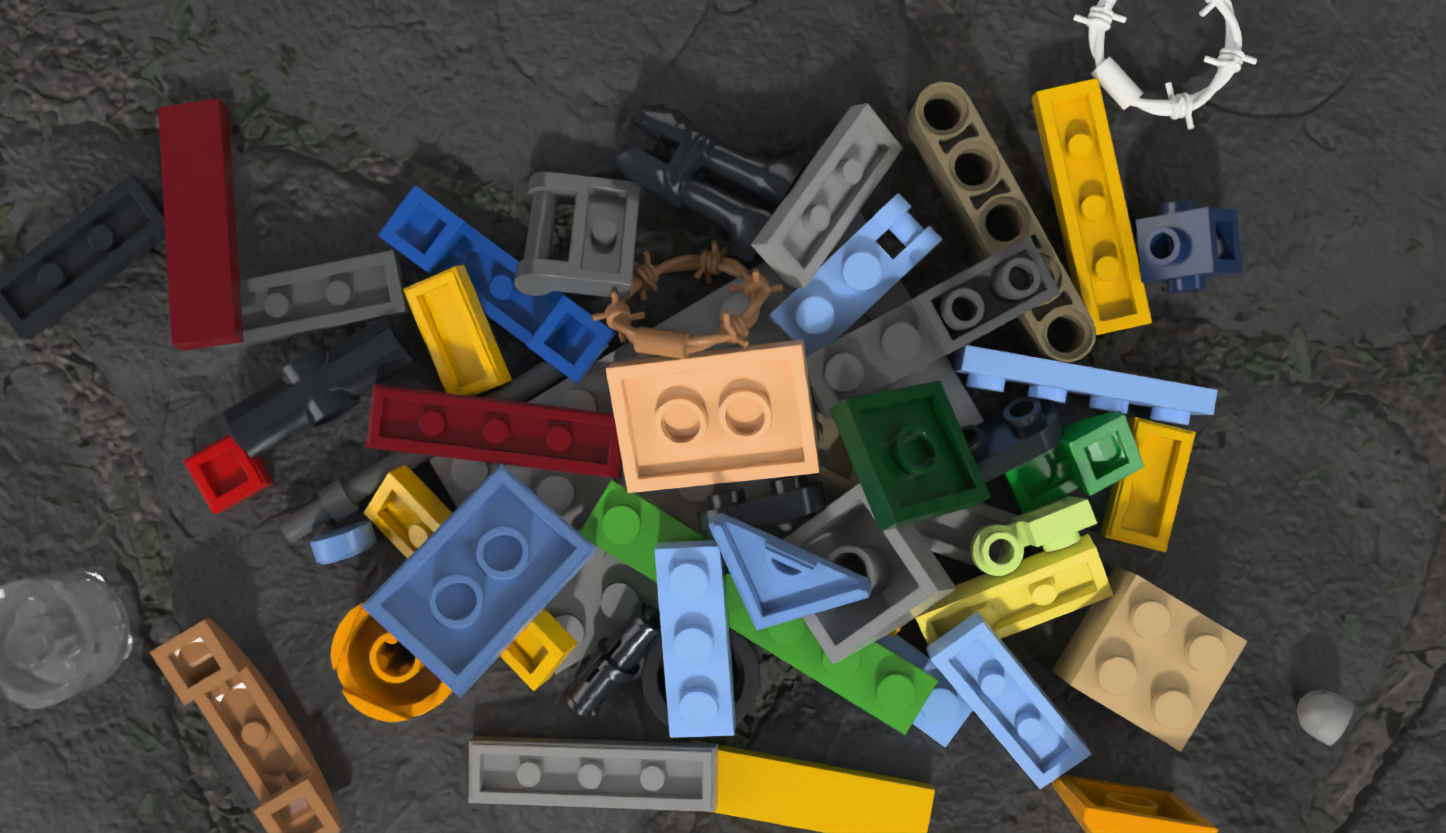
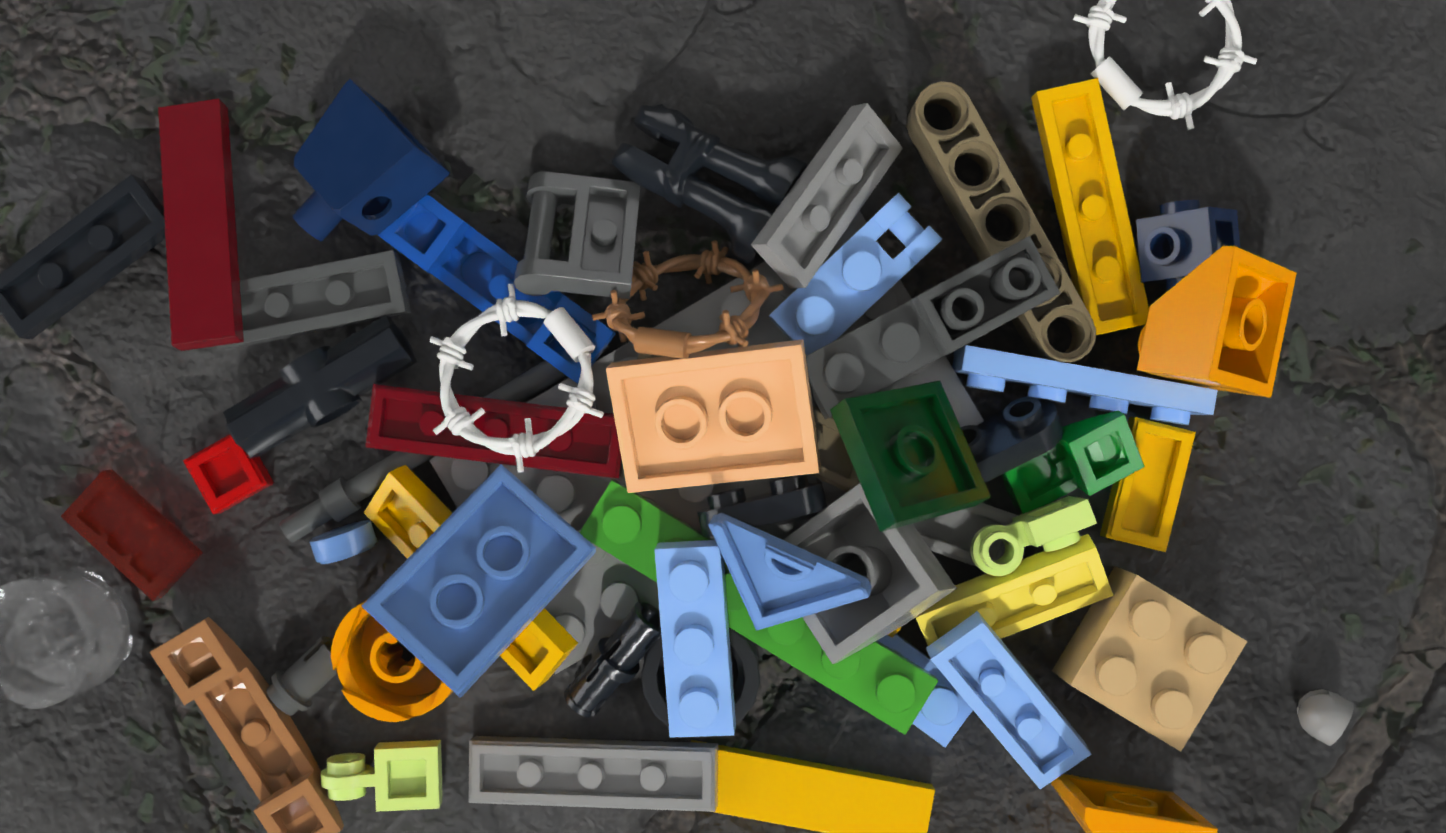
yellow tile [403,265,512,396] -> none
none -> clear red plate [61,469,203,601]
none -> dark grey pin [266,635,337,715]
none -> dark blue torso [292,79,450,241]
none -> yellowish green plate [321,740,443,812]
none -> white piece [430,284,604,473]
none -> light orange slope [1137,246,1297,398]

